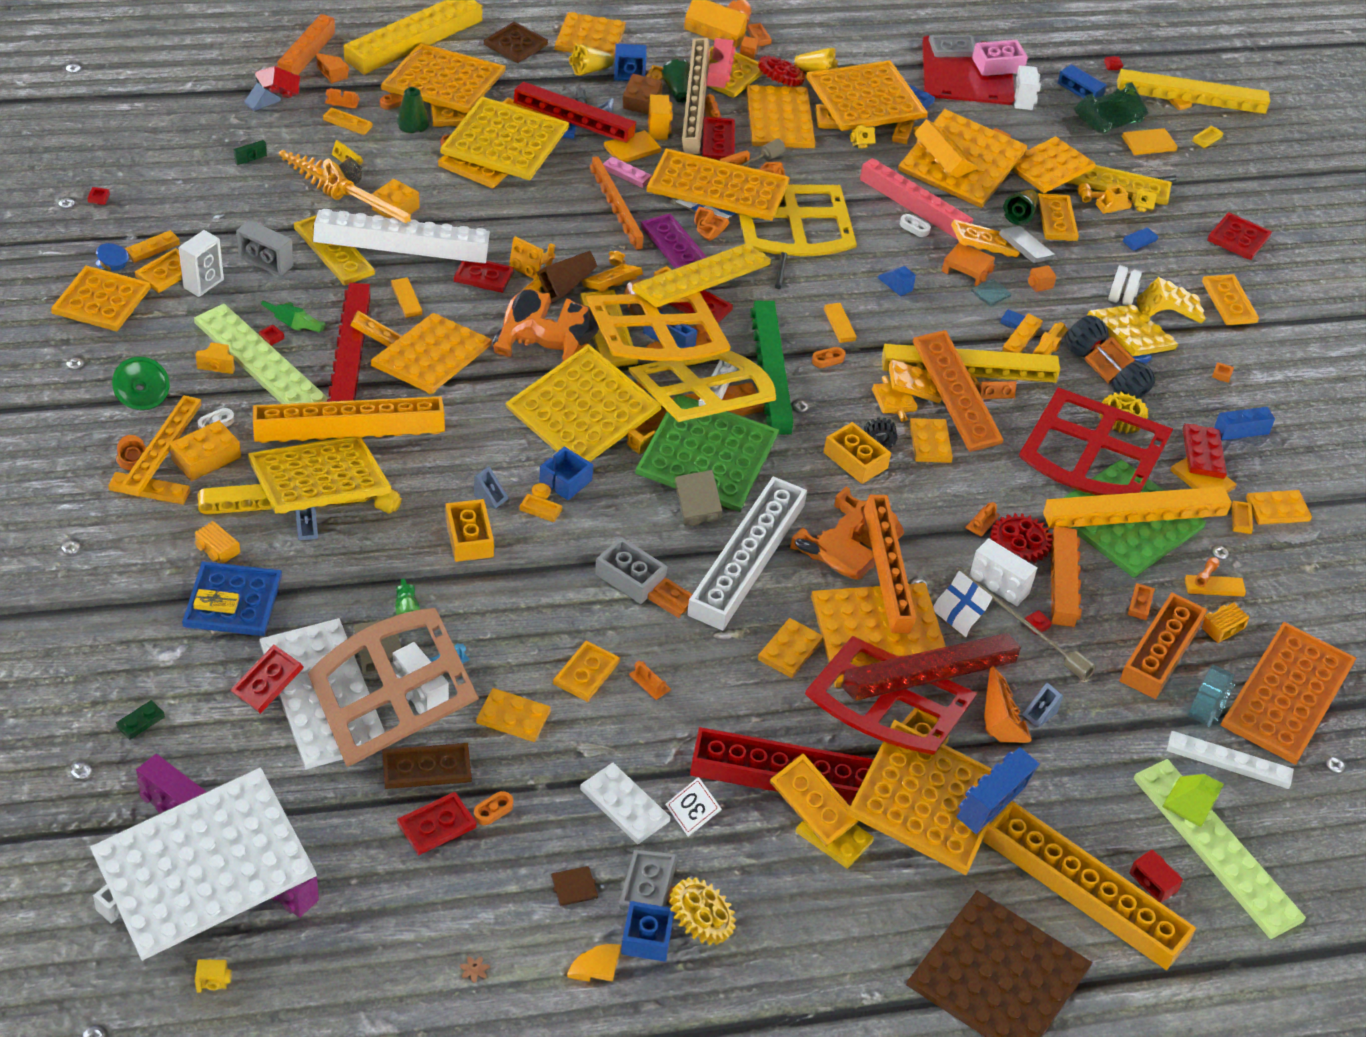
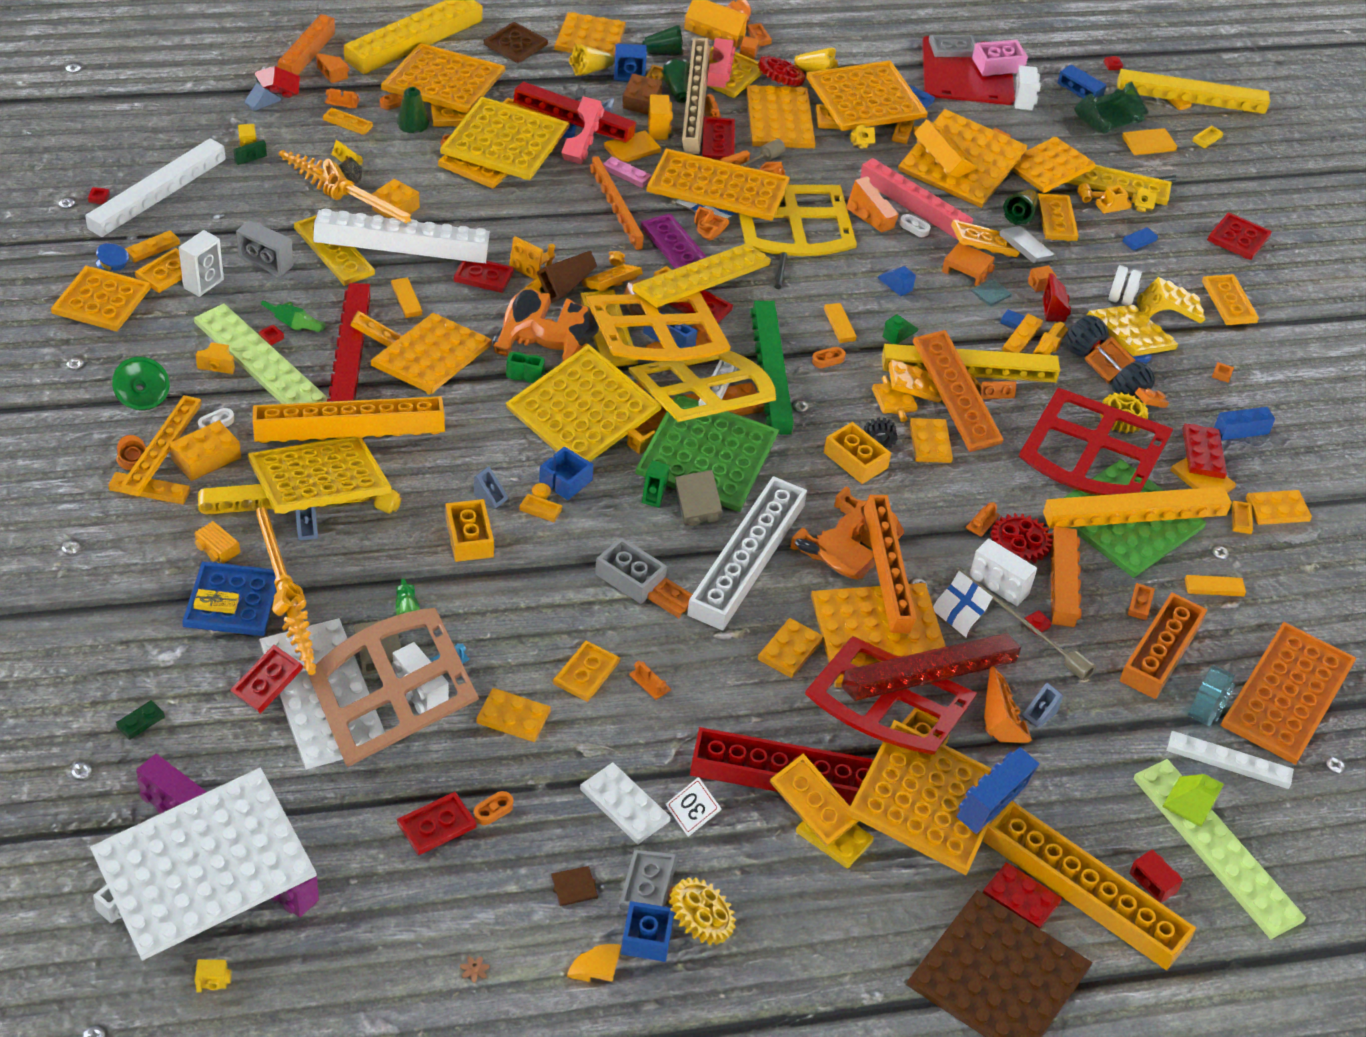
reddish brown plate [382,743,472,789] -> none
orange bar [1195,557,1220,587] -> none
light orange brick [1201,603,1249,644] -> none
none -> white brick [85,138,226,237]
none -> yellow brick [238,124,257,147]
none -> light orange piece [256,507,316,675]
none -> green brick [506,352,545,383]
none -> coral arch [561,96,604,165]
none -> green slope [641,460,671,508]
none -> dark green cone [642,25,684,56]
none -> orange wedge [846,176,899,232]
none -> green slope [882,314,918,345]
none -> red plate [982,862,1062,929]
none -> red slope [1042,273,1071,323]
none -> orange plate [1135,388,1169,408]

